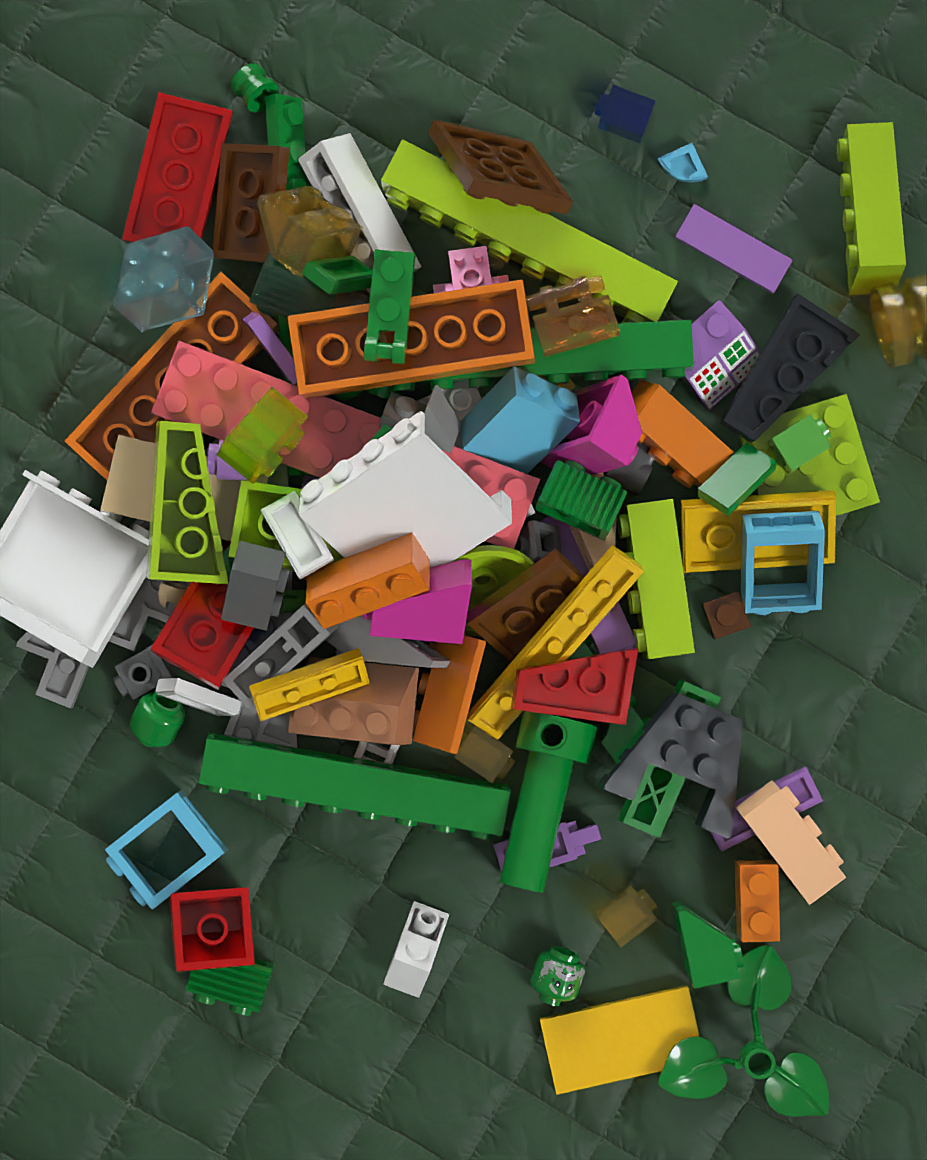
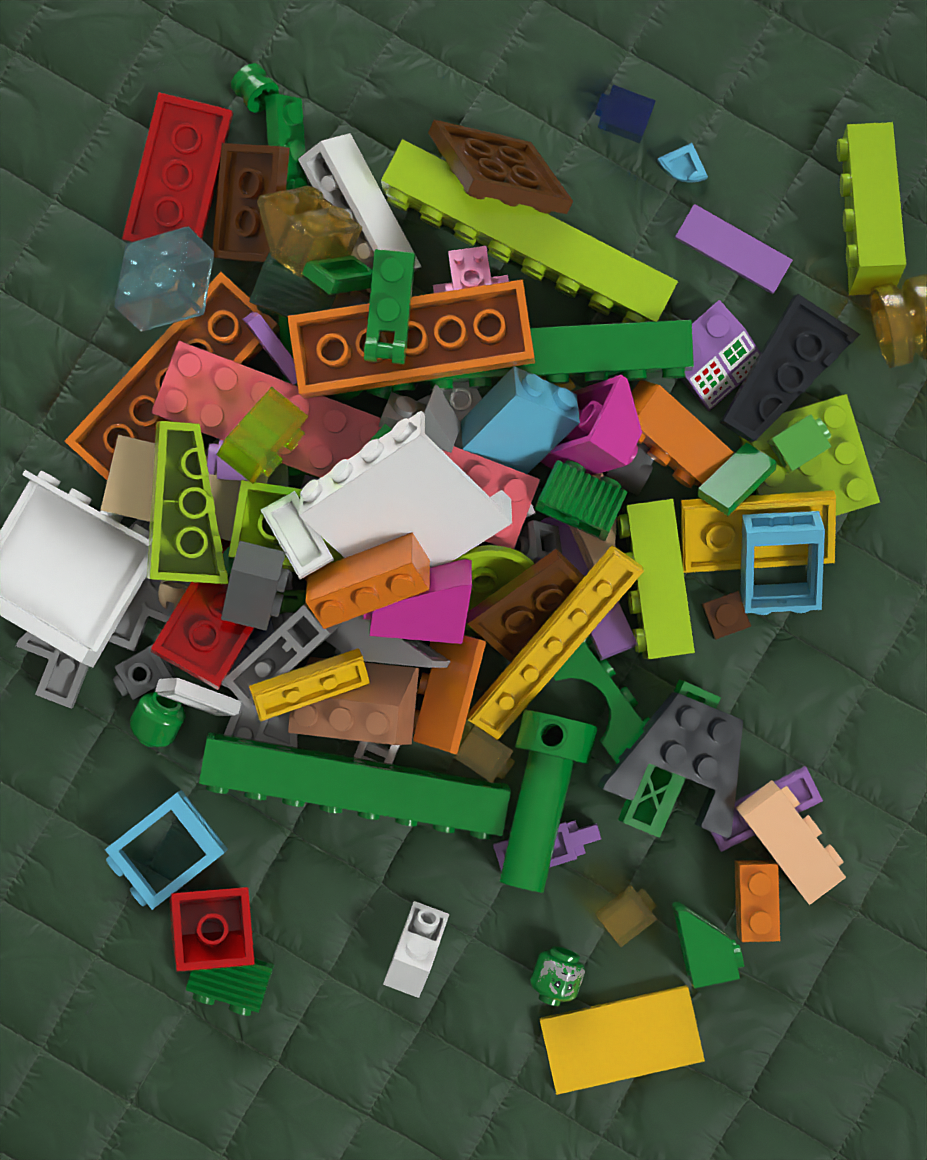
red wing [511,648,638,725] -> none
clear orange plate [526,275,620,357] -> none
green plant [658,944,829,1117] -> none

